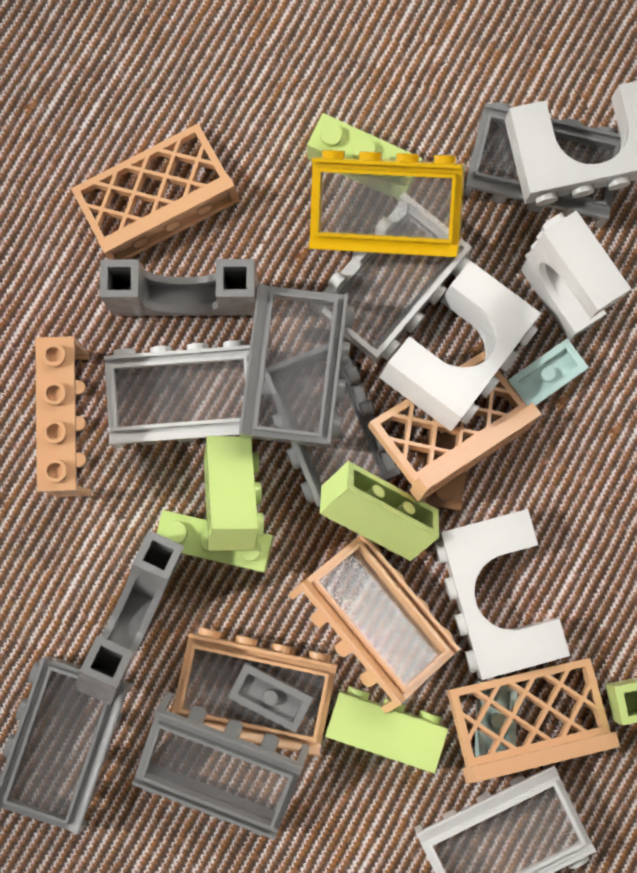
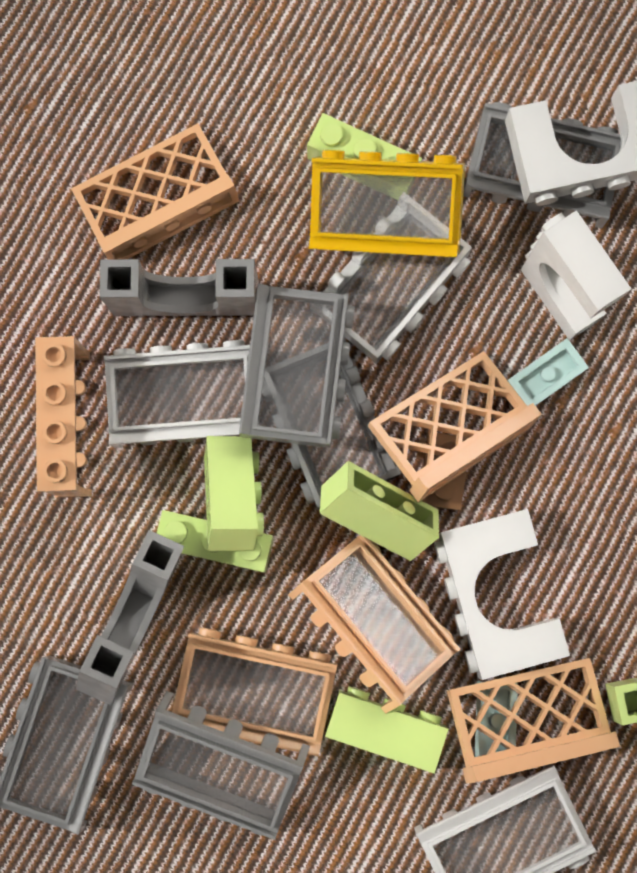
light grey plate [227,662,313,733] -> none
white arch [379,261,541,432] -> none

